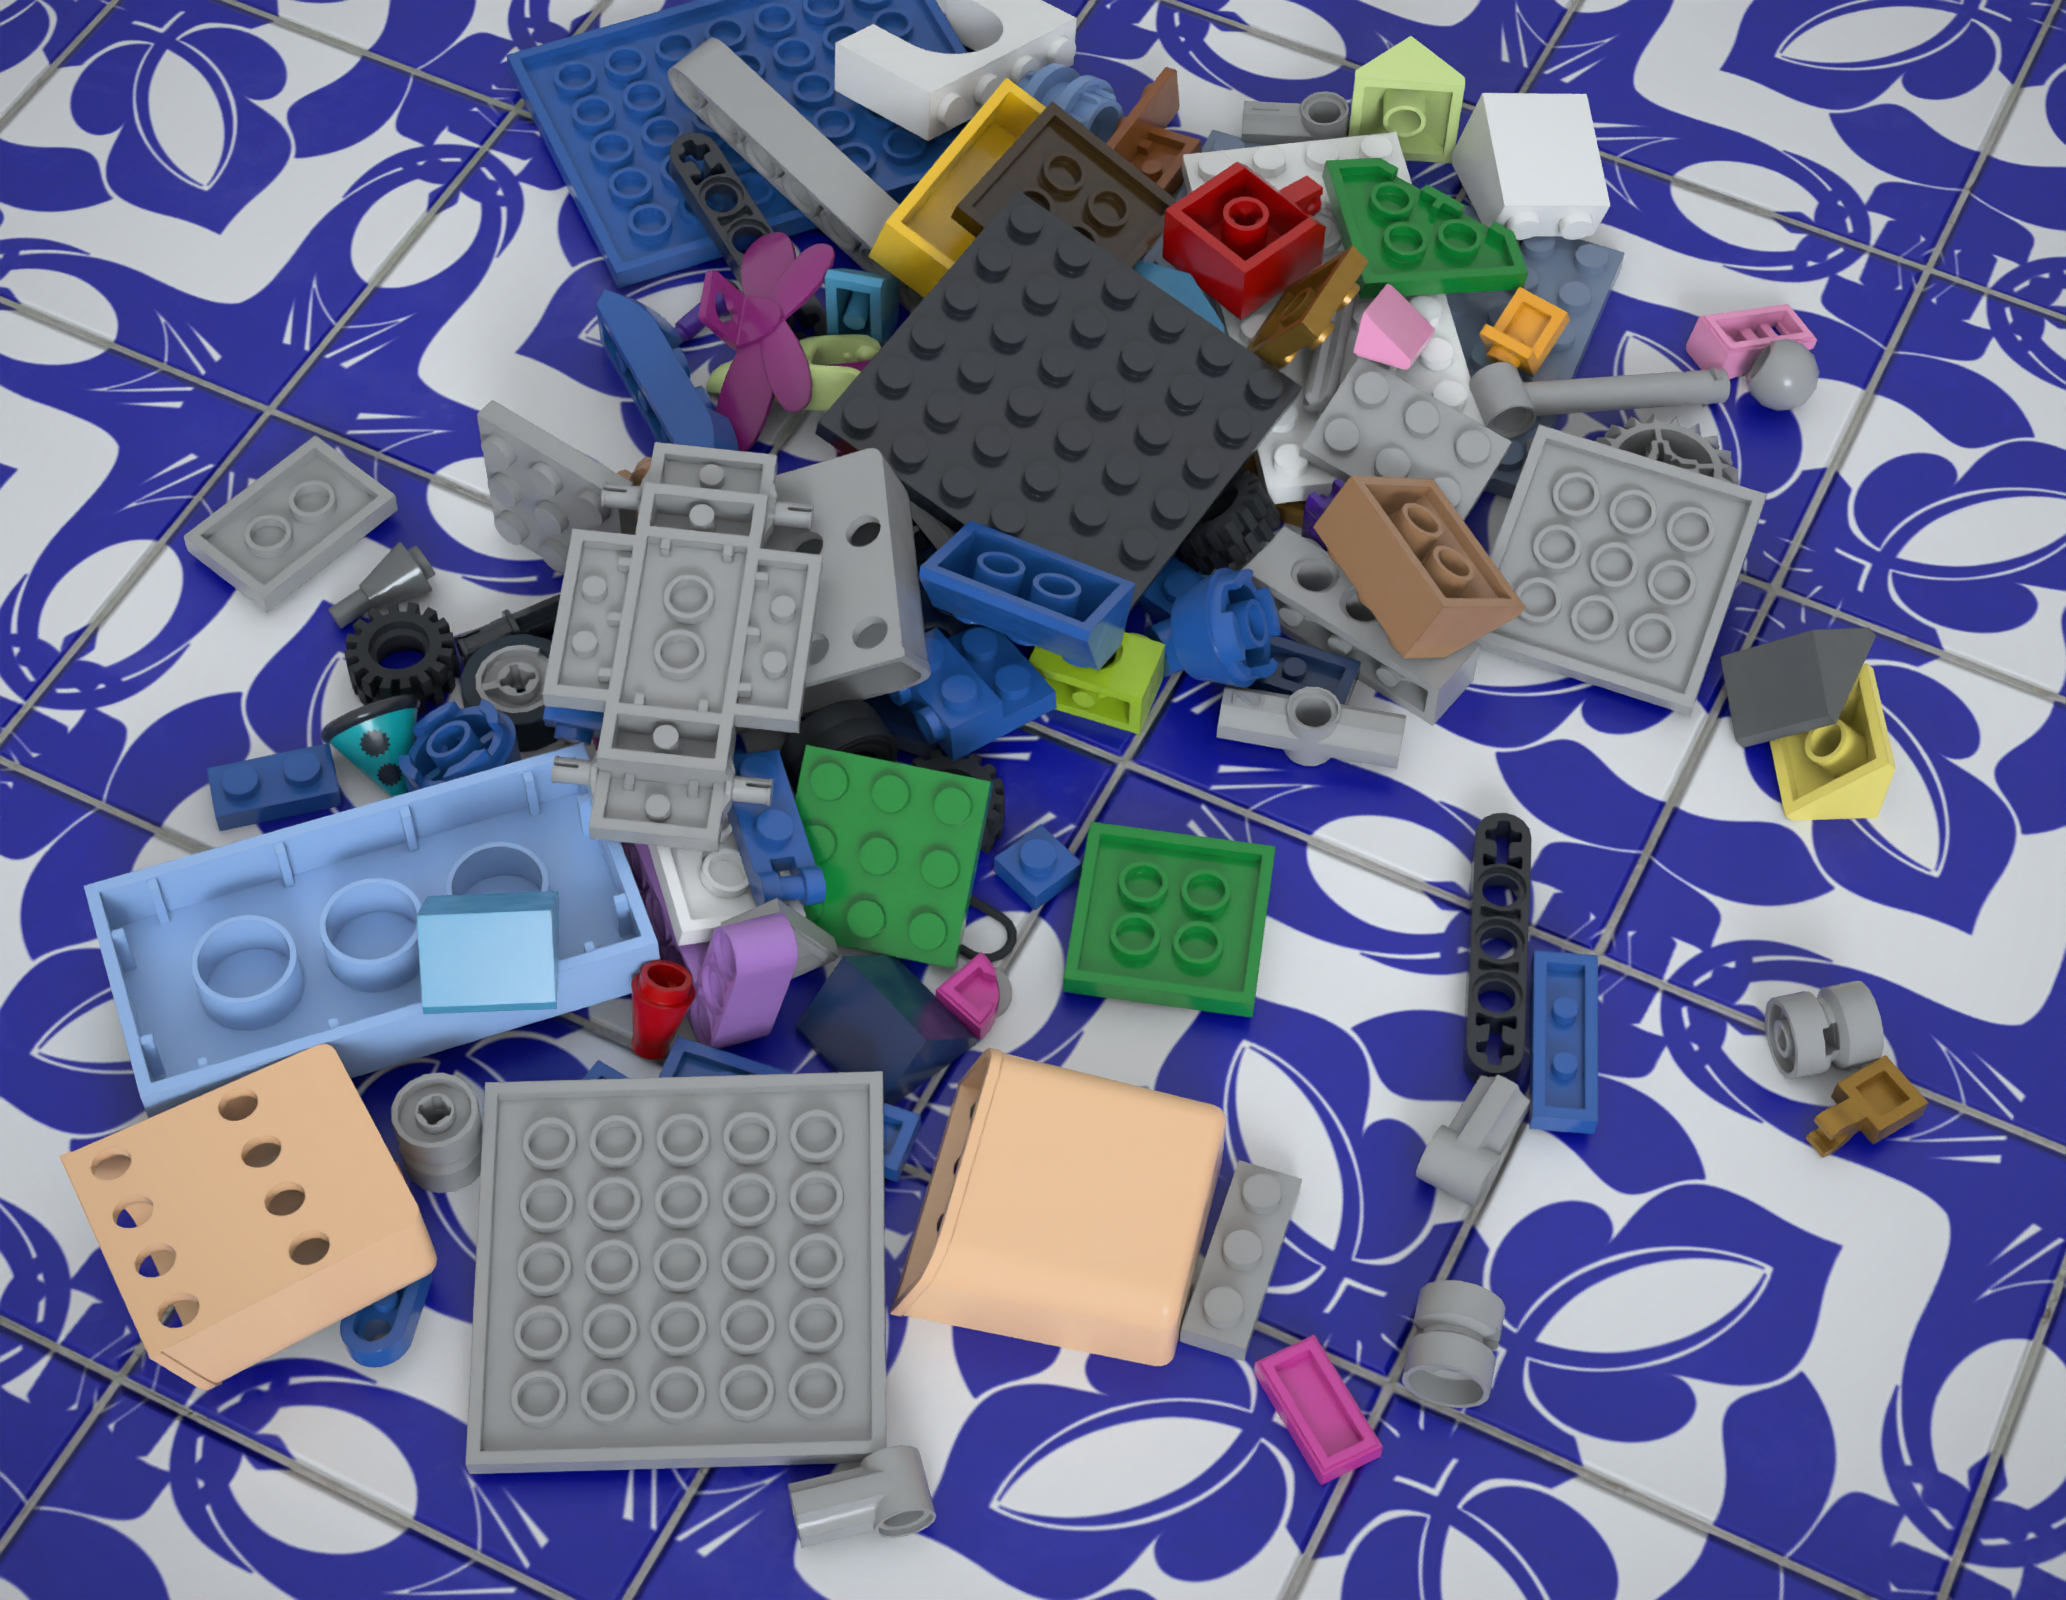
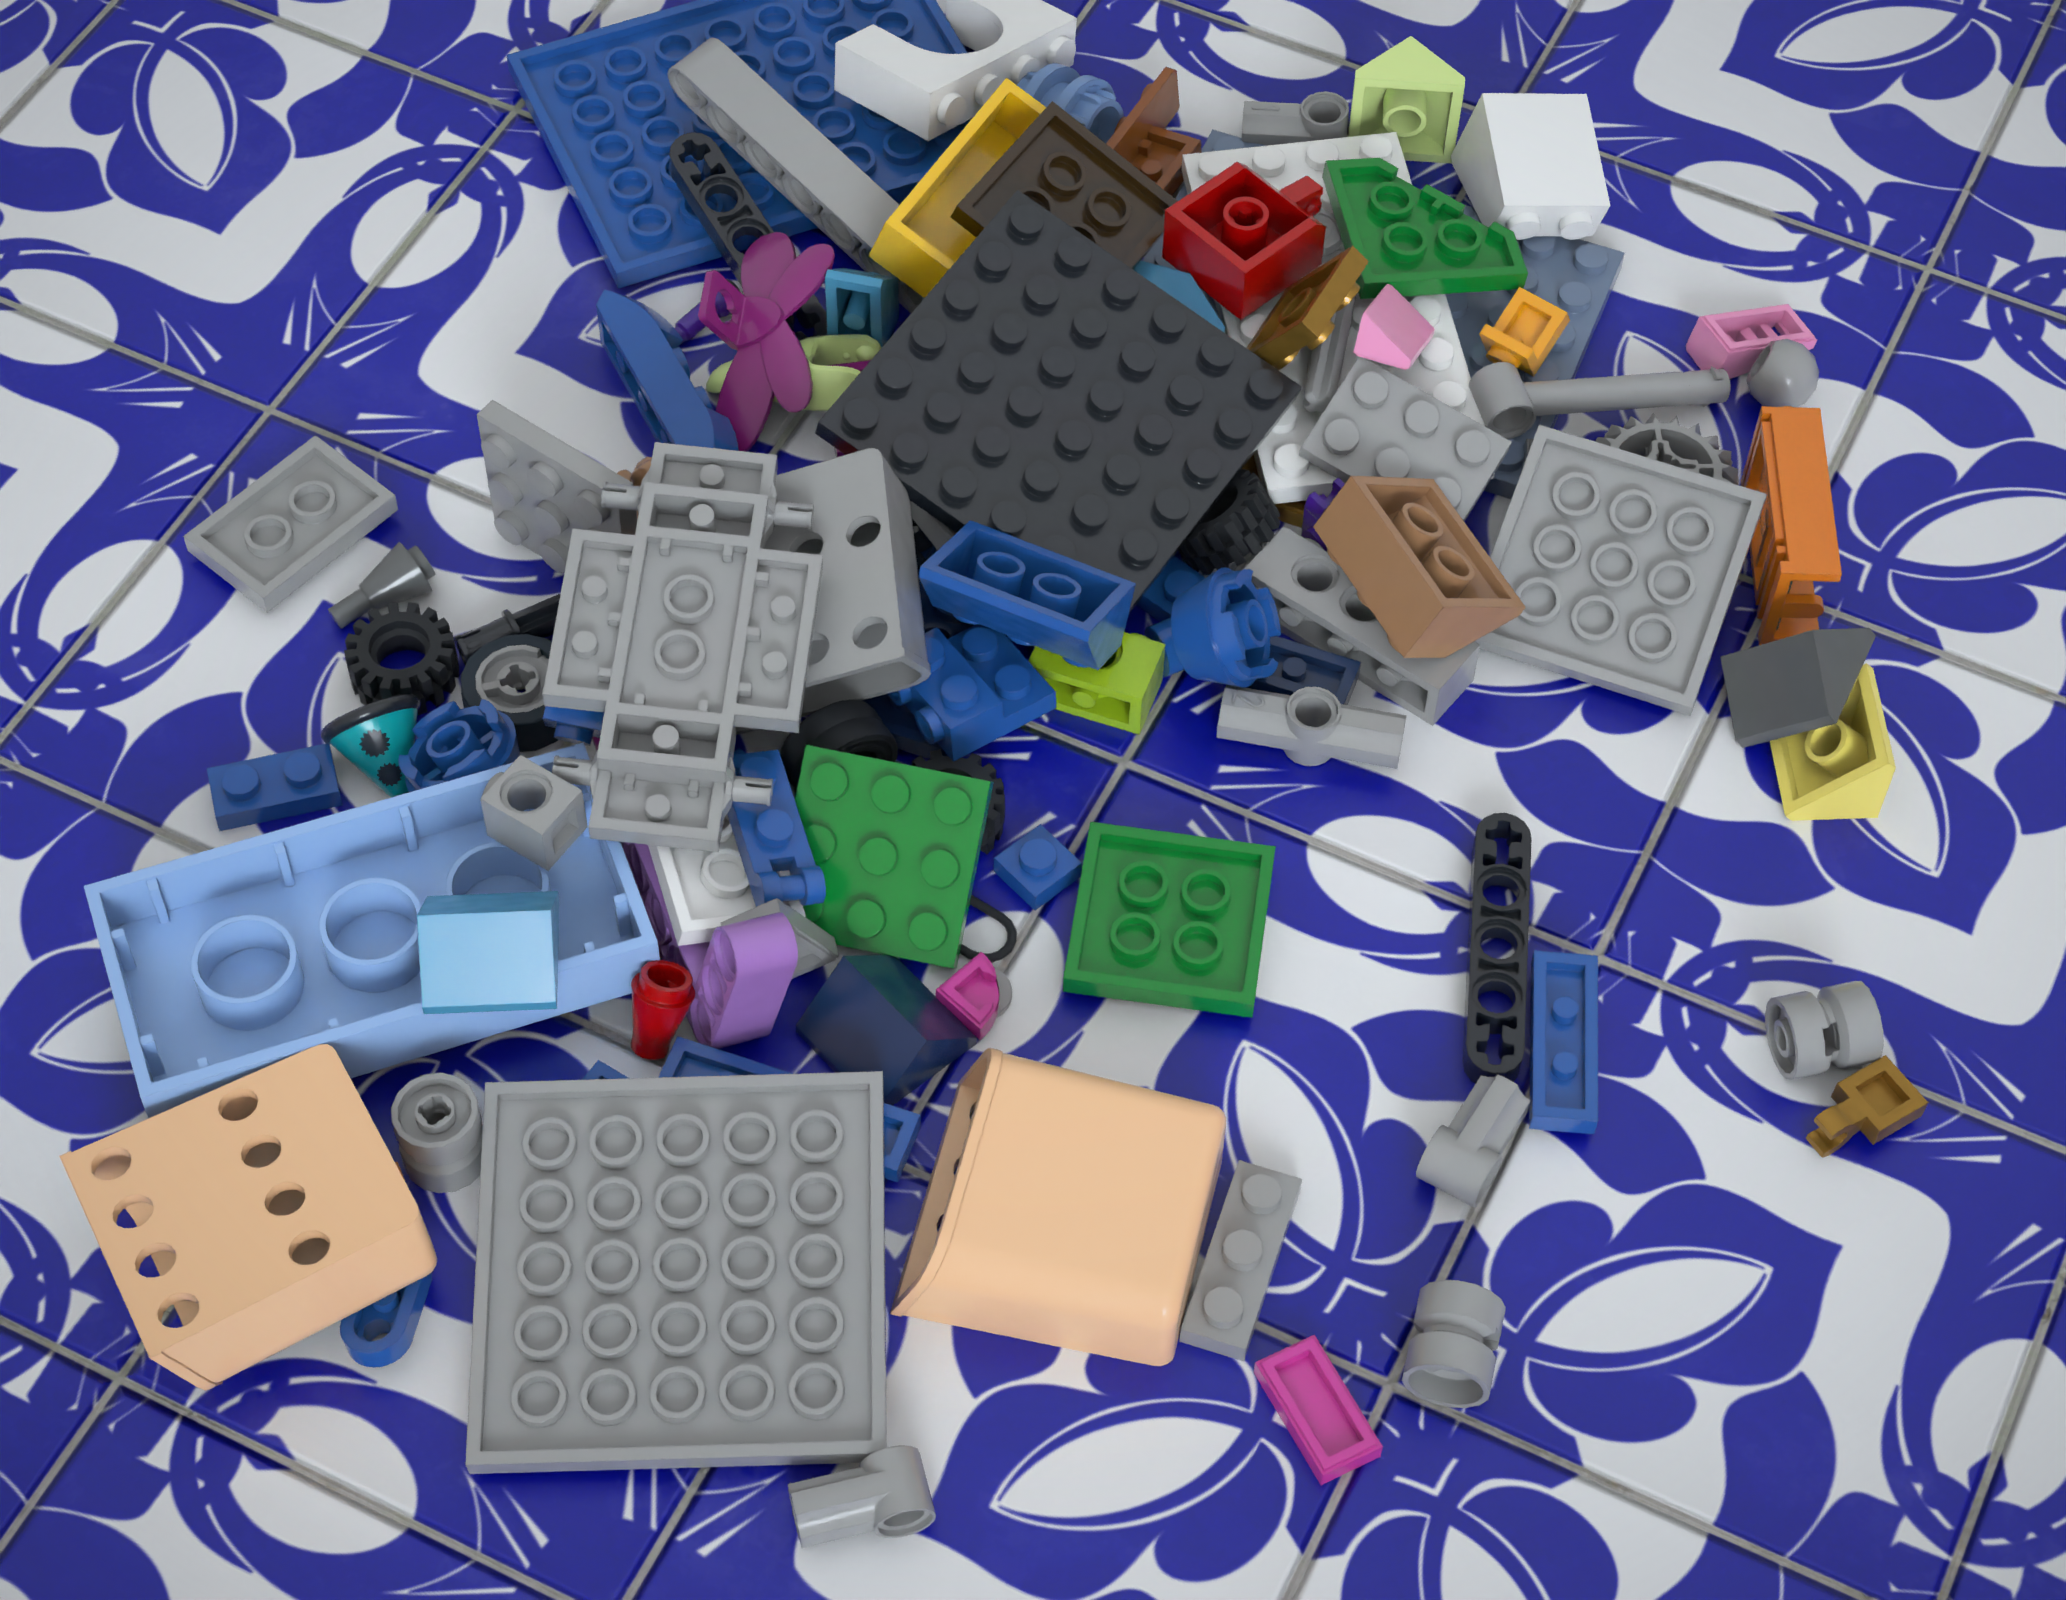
none -> light grey brick [480,755,588,871]
none -> orange door [1741,406,1842,645]

